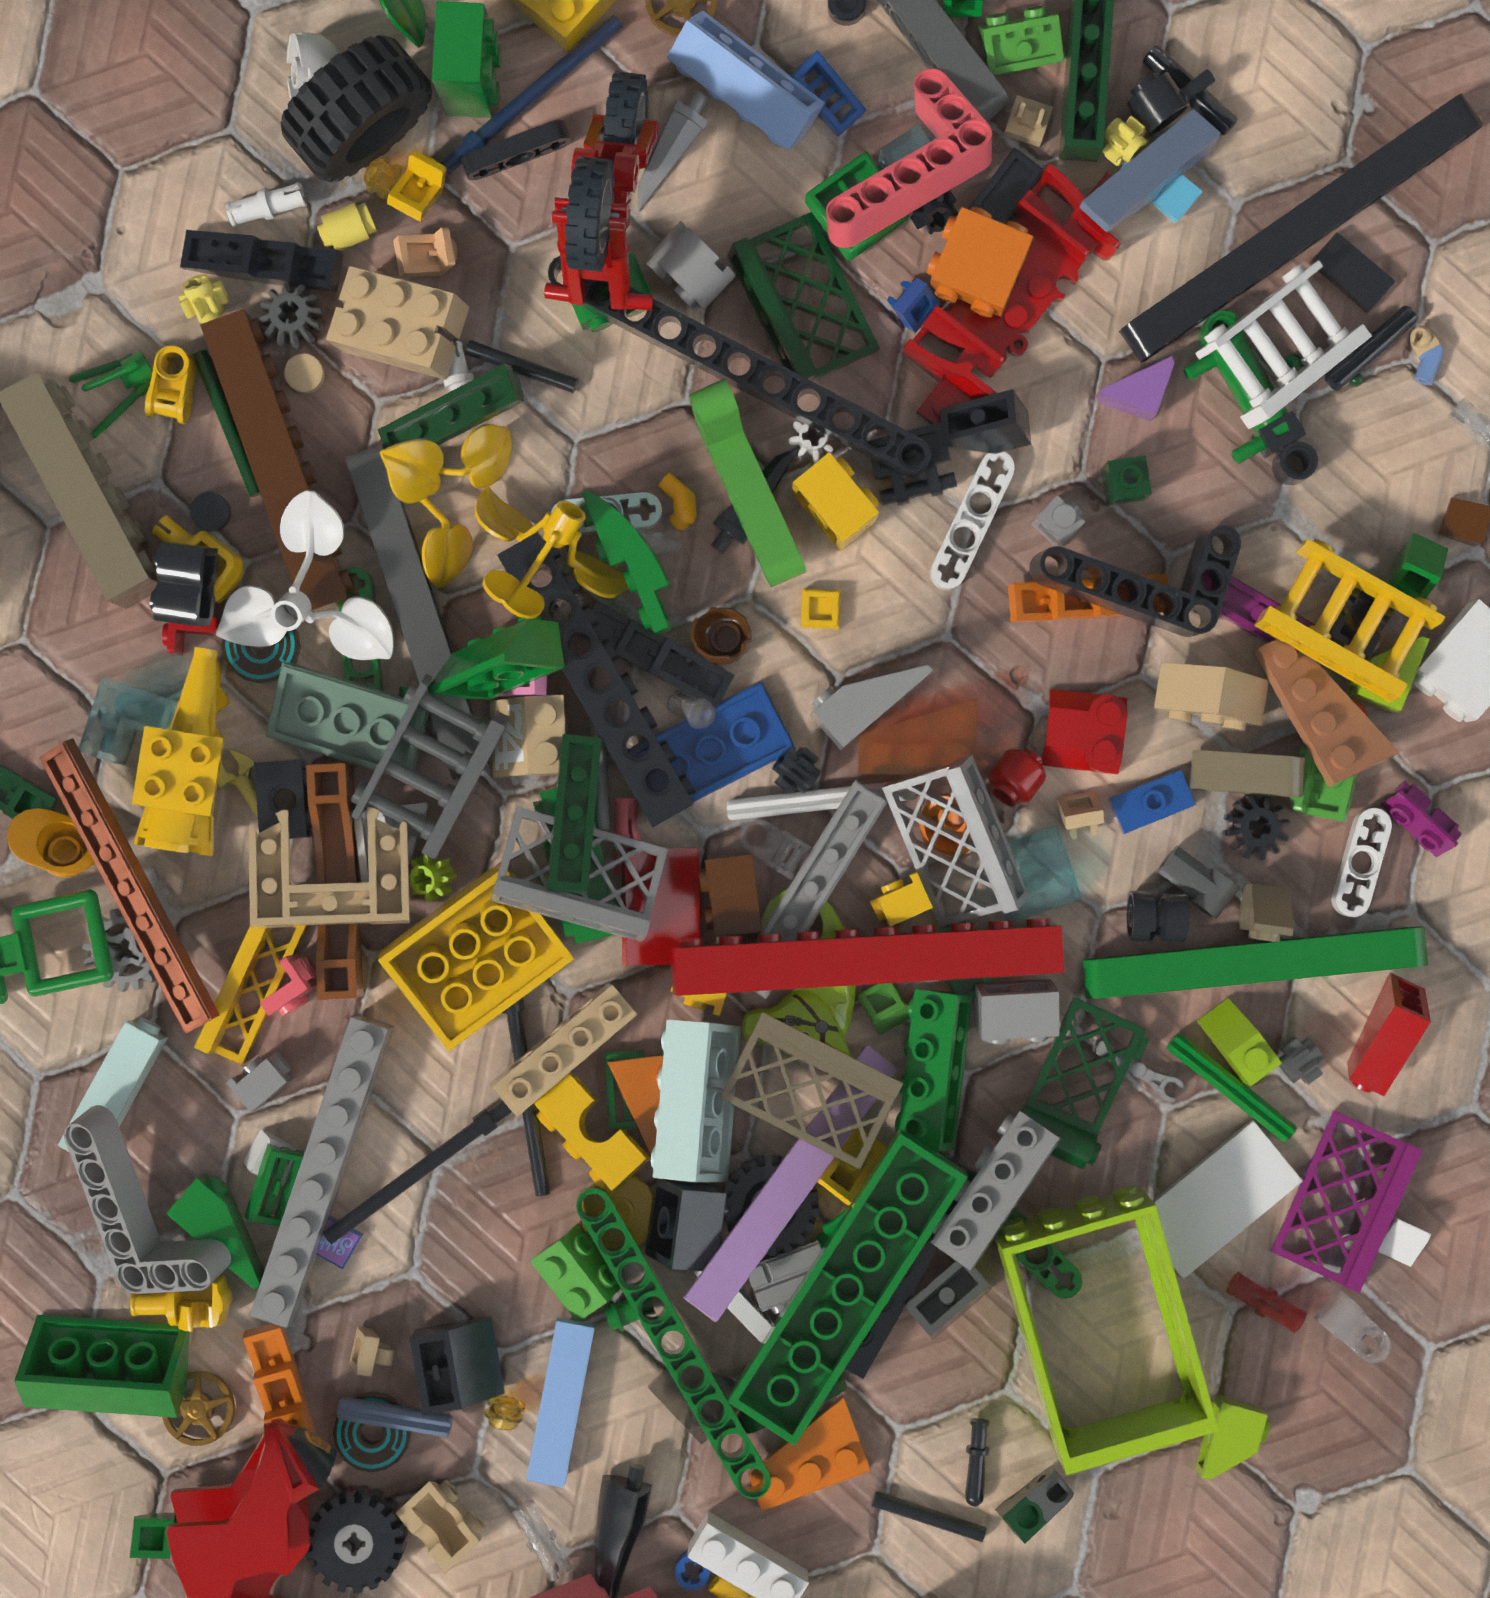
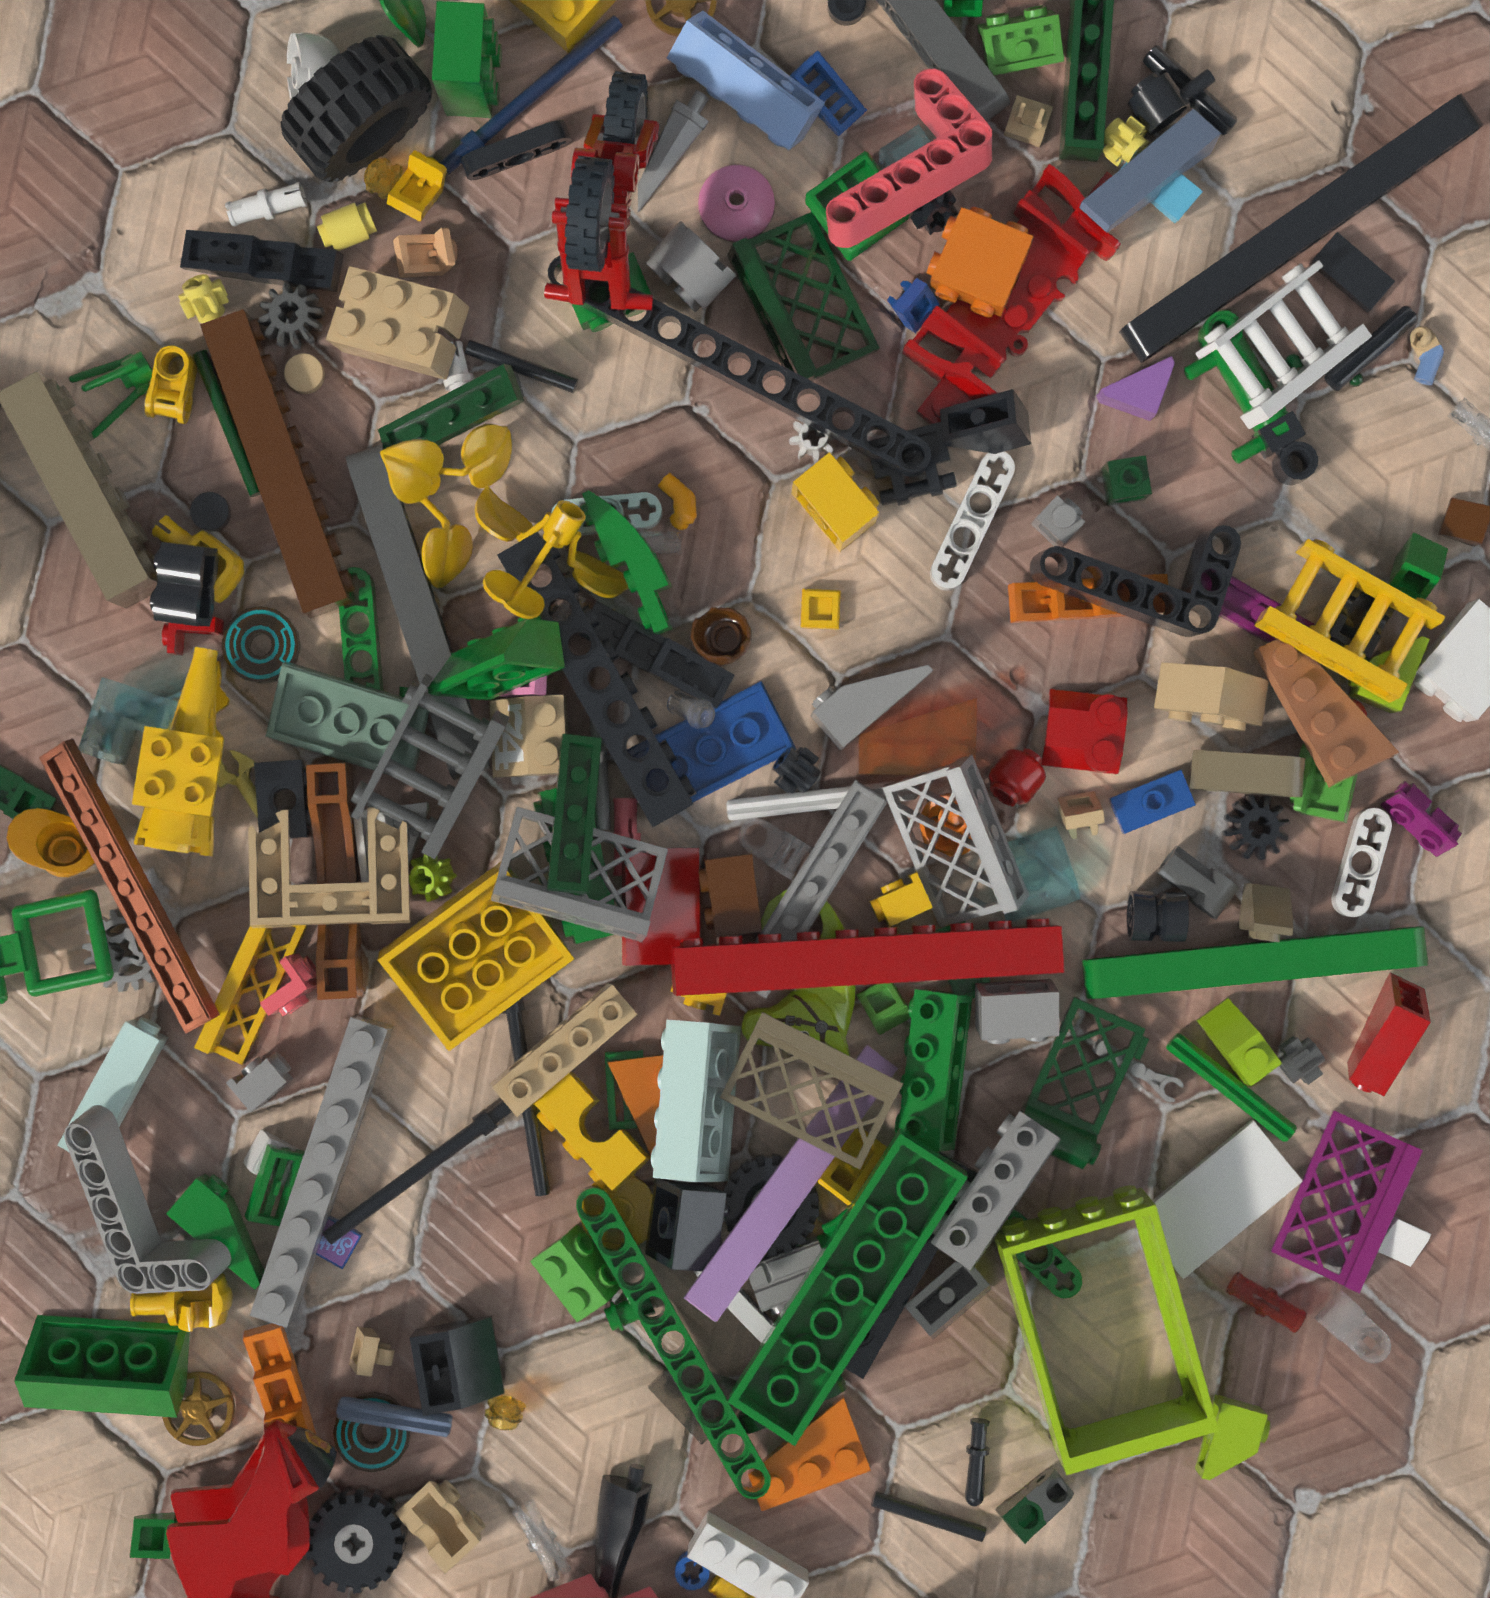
white plant [216,490,394,660] -> none
light blue slope [526,1317,595,1488] -> none
bright green beam [688,378,807,588] -> none
black bar [711,446,800,554] -> none
black tile [968,147,1044,224] -> none
none -> bright pink dish [698,165,775,242]

